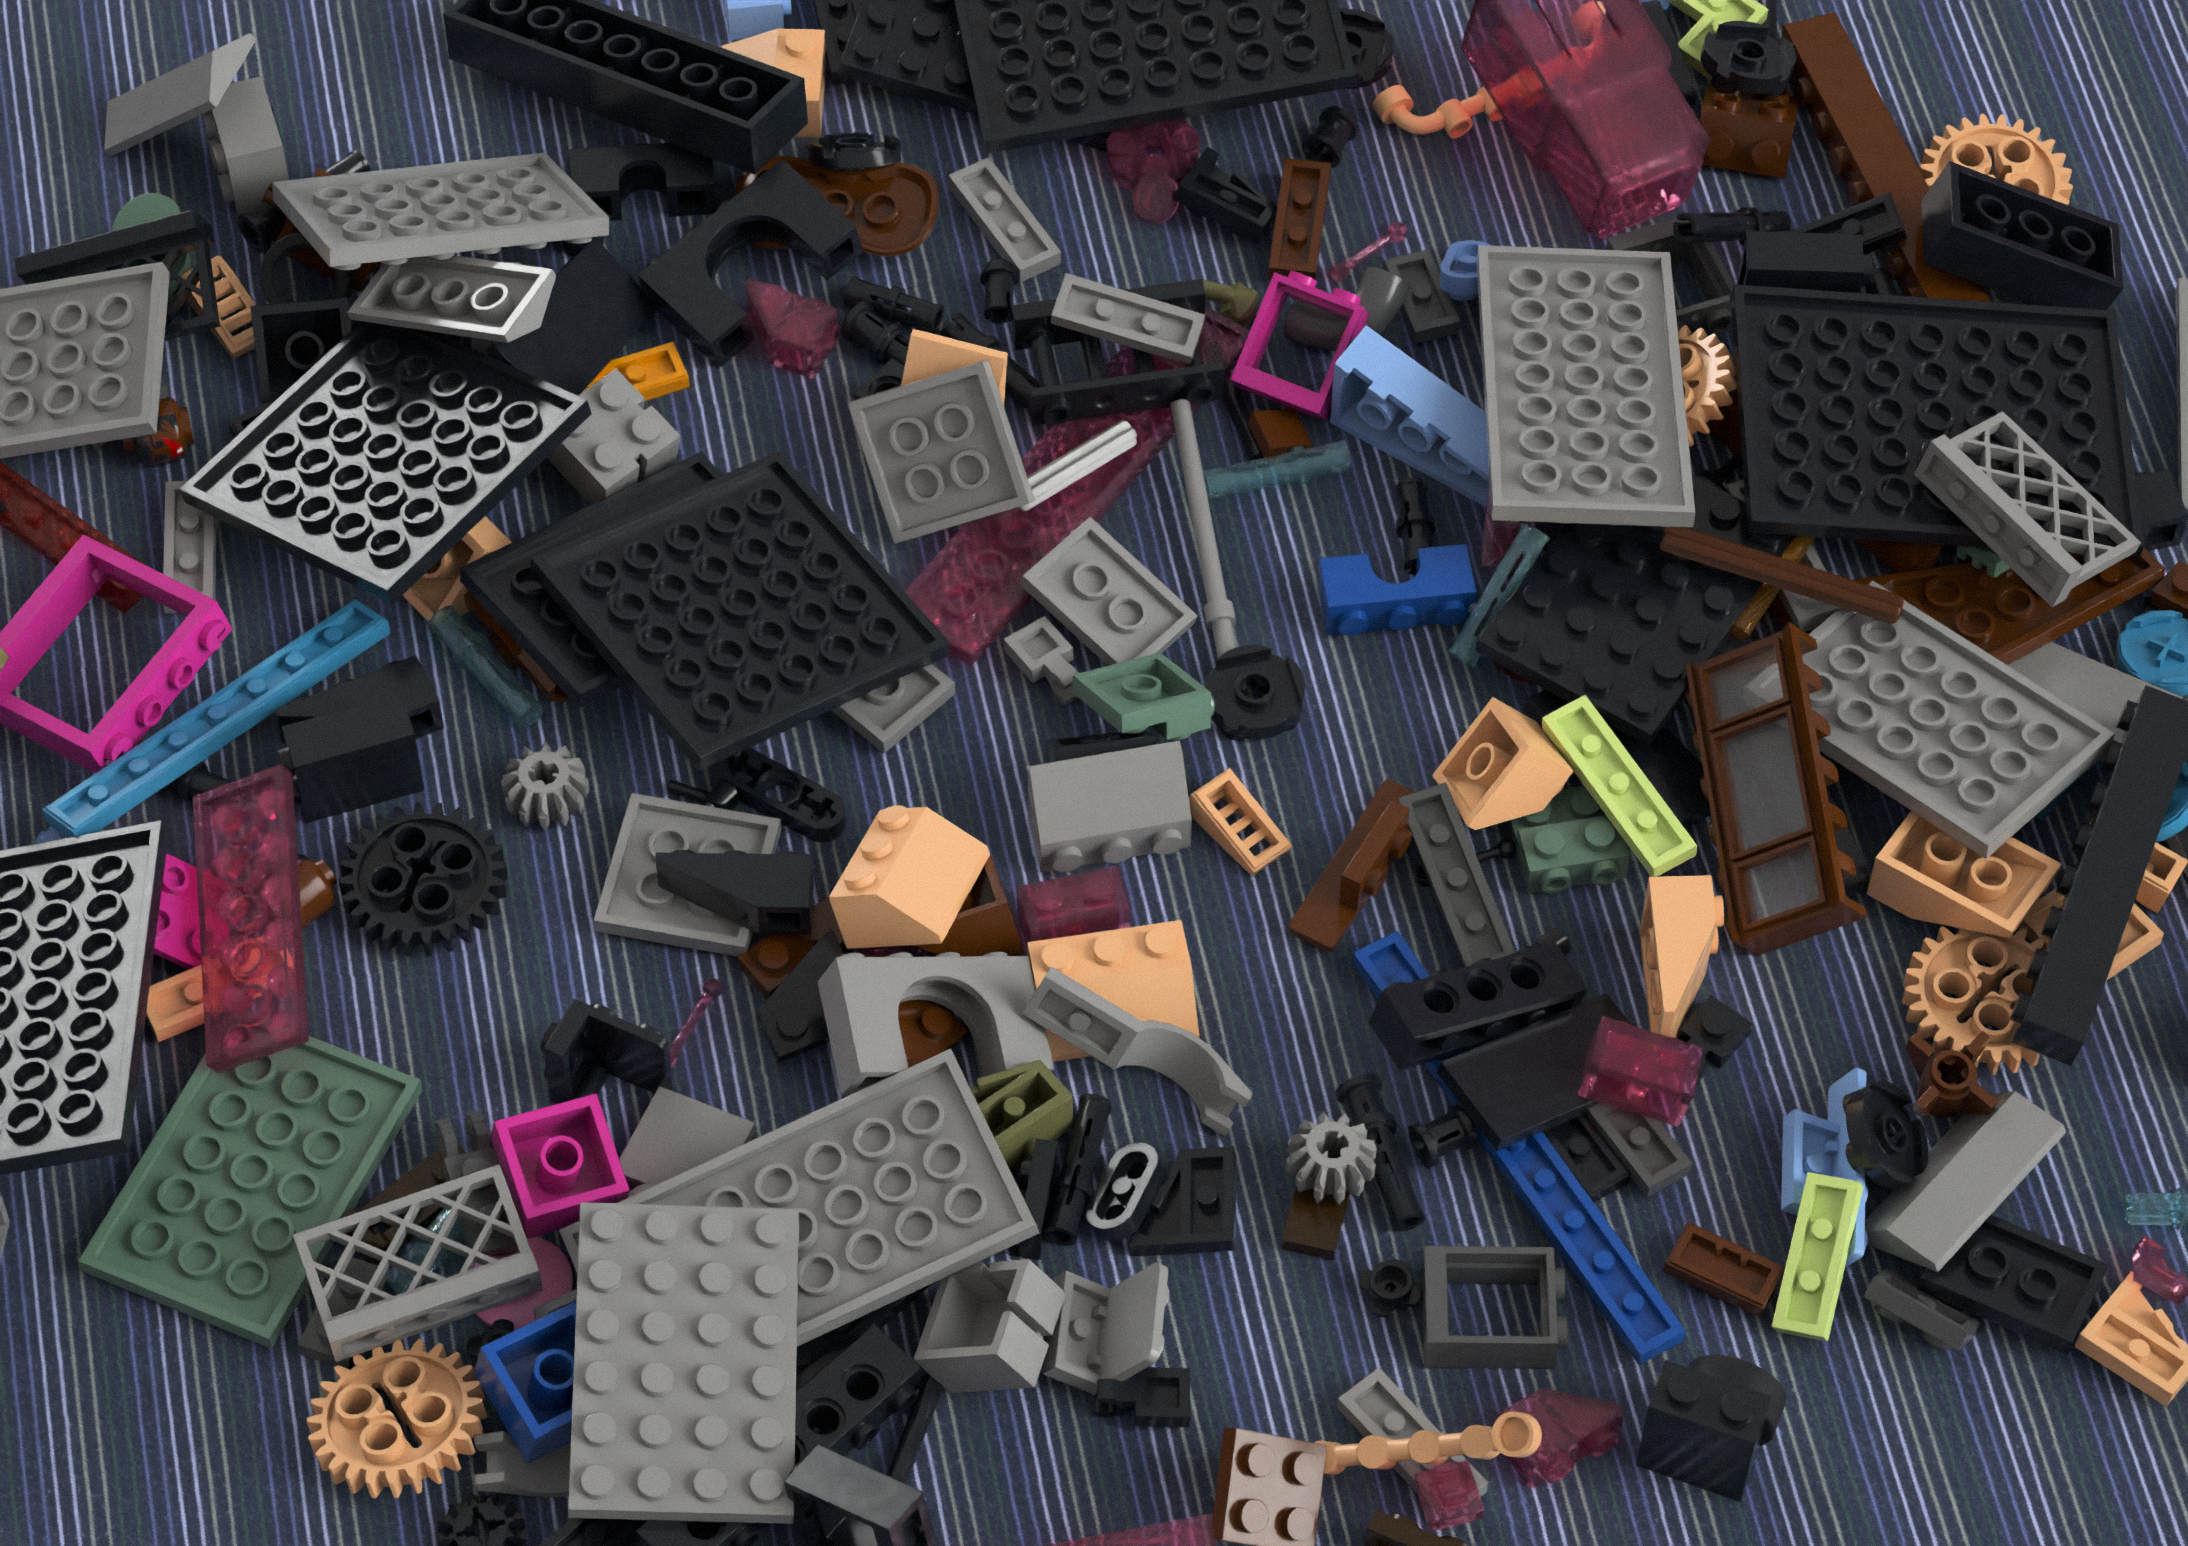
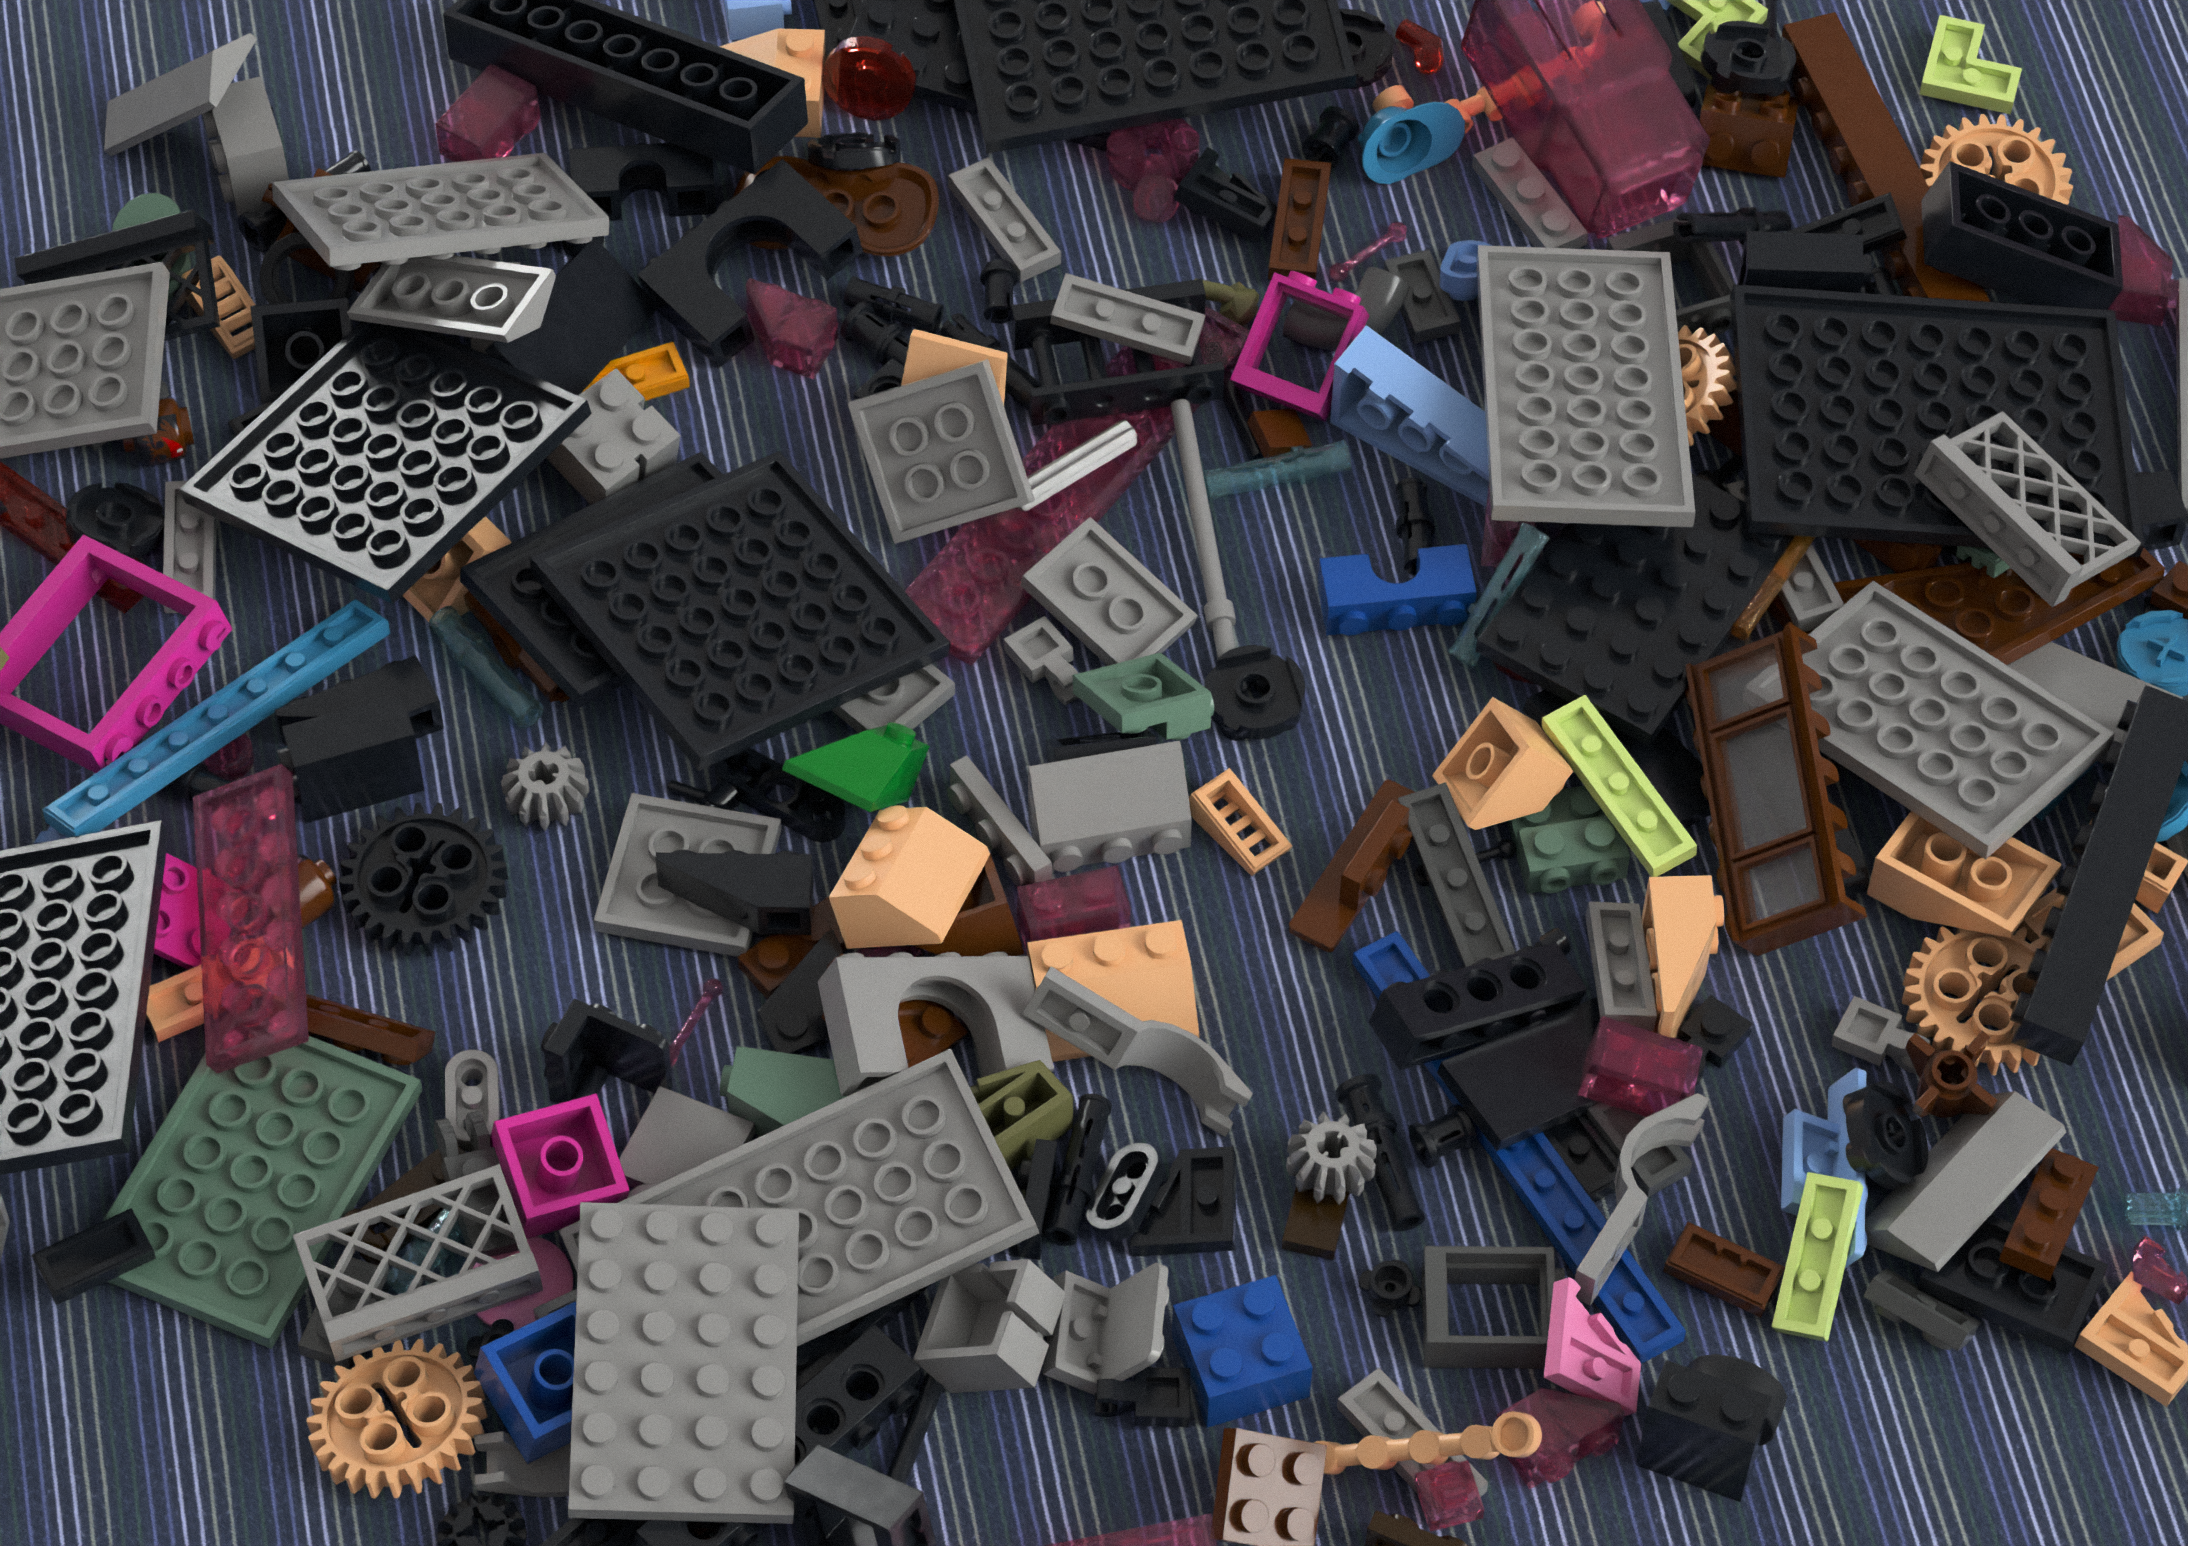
reddish brown axle [1660,527,1904,624] -> none
none -> black tile [32,1208,156,1305]
none -> black tile [65,482,165,558]
none -> clear pink tile [203,733,254,781]
none -> reddish brown plate [268,989,436,1065]
none -> clear pink brick [435,64,540,162]
none -> light grey plate [445,1050,500,1152]
none -> sand green slope [720,1046,847,1136]
none -> green slope [782,722,930,812]
none -> clear red tile [822,36,916,121]
none -> light grey plate [947,755,1052,899]
none -> blue brick [1172,1275,1313,1428]
none -> dark azure piece [1358,101,1465,184]
none -> clear red arm [1395,18,1445,75]
none -> light grey plate [1472,137,1588,249]
none -> bright pink wing [1544,1277,1641,1417]
none -> light grey piece [1574,1093,1709,1306]
none -> light grey plate [1585,902,1657,1031]
none -> light grey plate [1832,996,1930,1074]
none -> yellowish green plate [1919,15,2022,115]
none -> reddish brown plate [1999,1148,2099,1281]
none -> clear pink slope [2108,215,2179,326]

